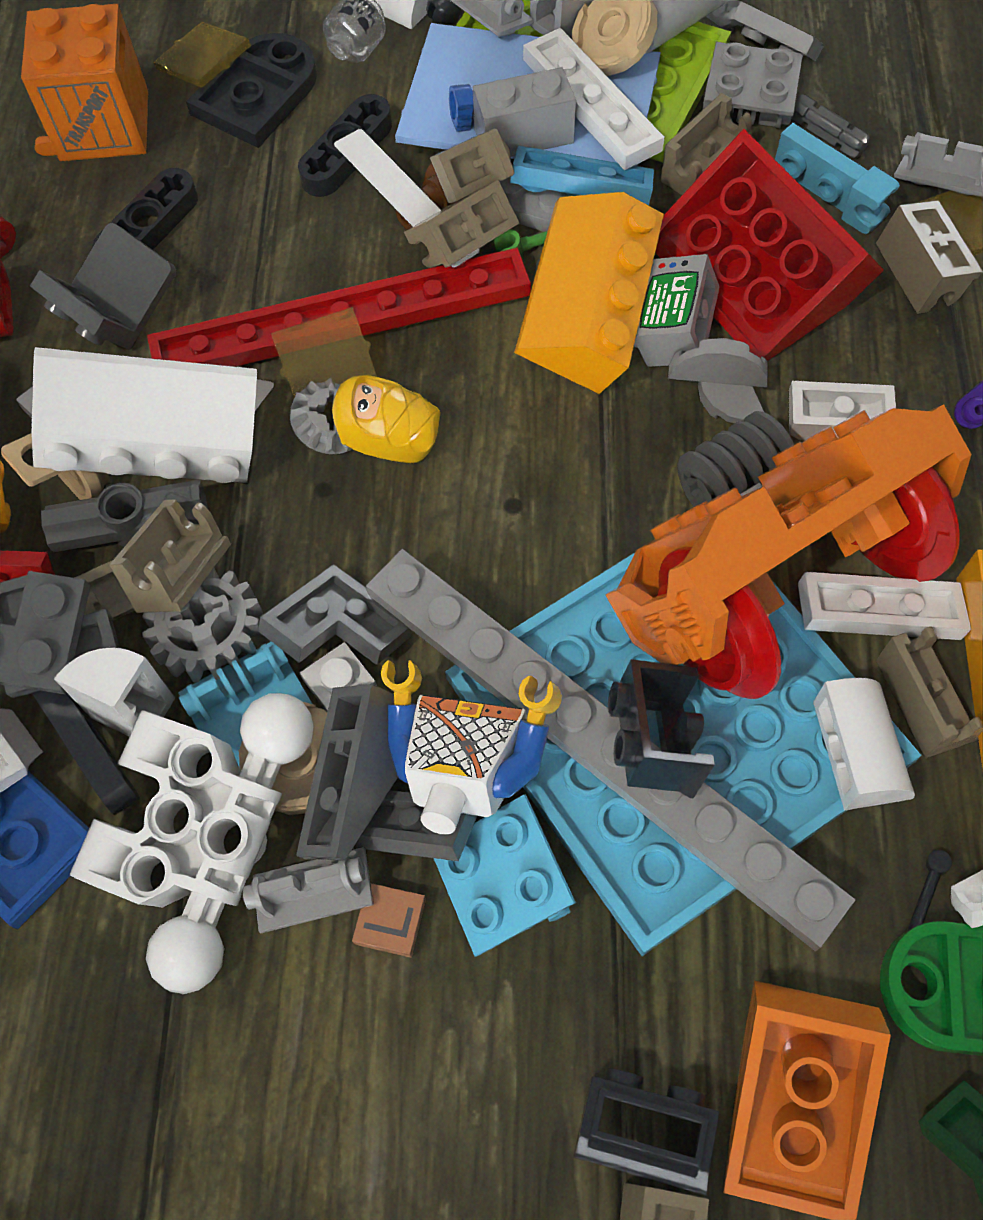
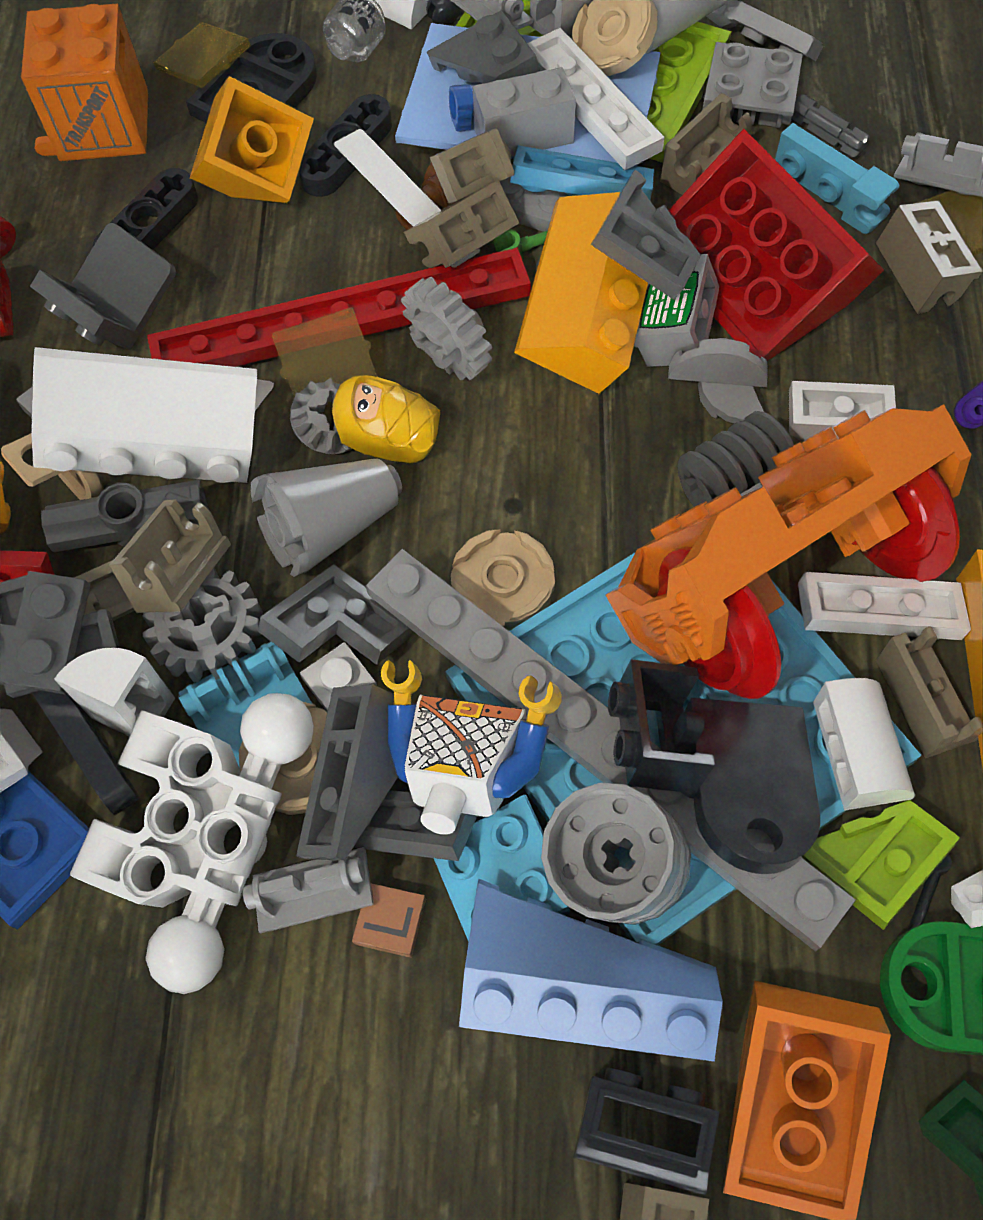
none -> light orange slope [190,76,314,203]
none -> light grey cone [251,458,402,577]
none -> light grey gear [401,277,492,380]
none -> dark grey wing [427,10,540,84]
none -> tan tile [451,529,555,630]
none -> medium blue wedge [459,879,723,1061]
none -> light grey wheel [541,783,691,925]
none -> dark grey wing [590,170,701,300]
none -> black tile [685,698,820,874]
none -> lime wing [802,800,960,930]

